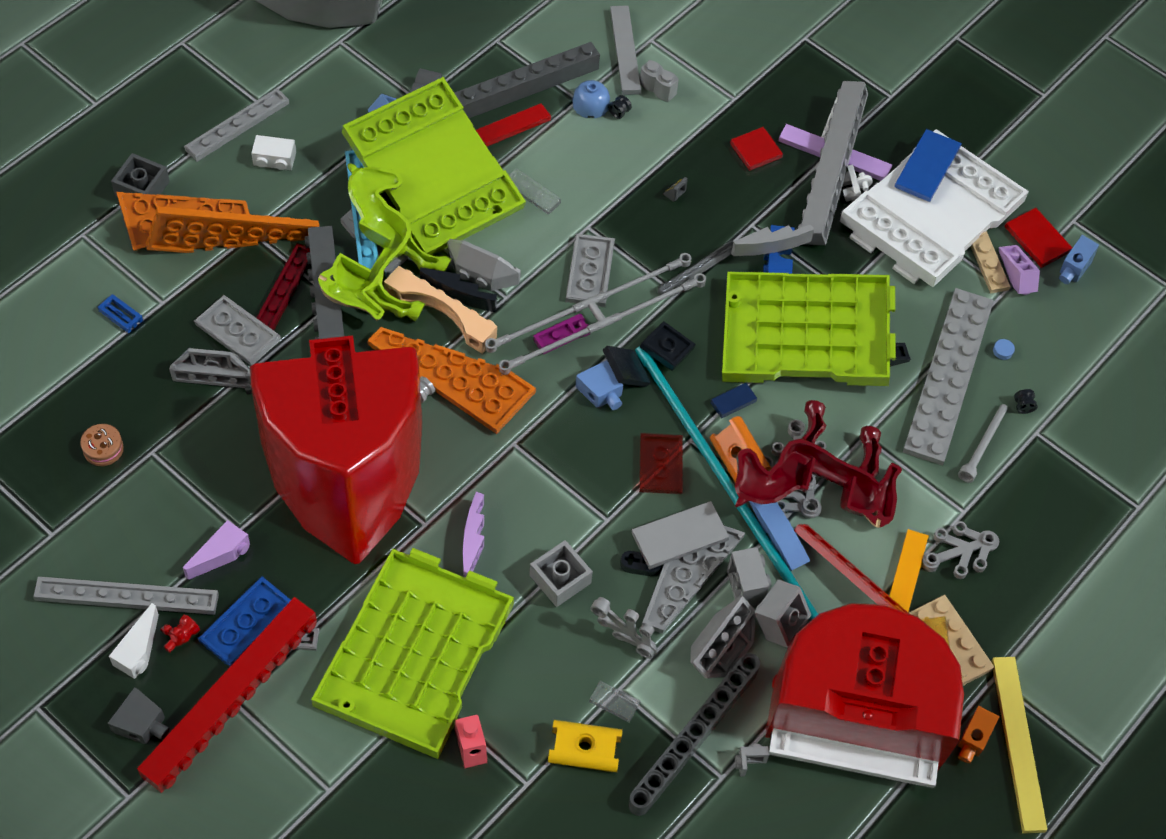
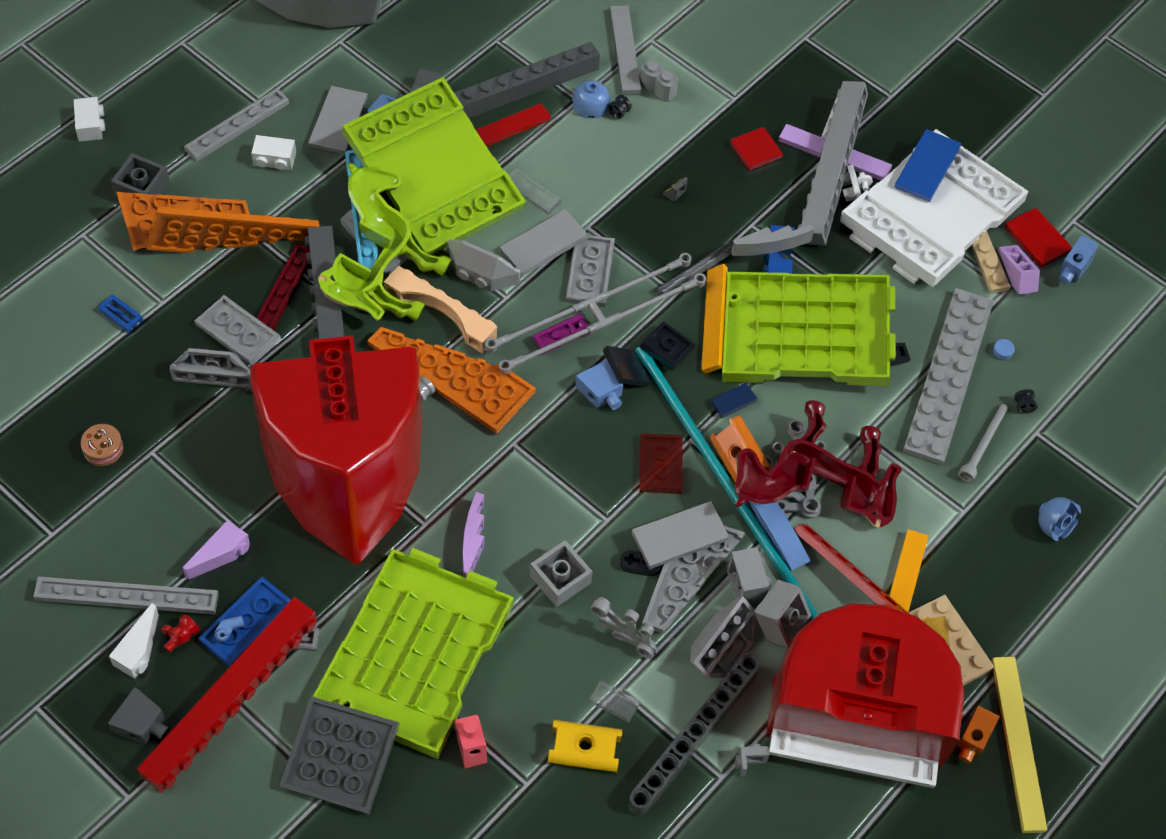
black slope [420,267,497,312] -> none
light grey plant [921,521,999,579] -> none
none -> white brick [74,97,105,142]
none -> medium blue arm [215,615,244,641]
none -> dark grey plate [279,696,400,815]
none -> light grey tile [308,86,368,155]
none -> light grey tile [500,209,588,277]
none -> light orange tile [702,264,728,374]
none -> medium blue cylinder [1038,497,1081,541]

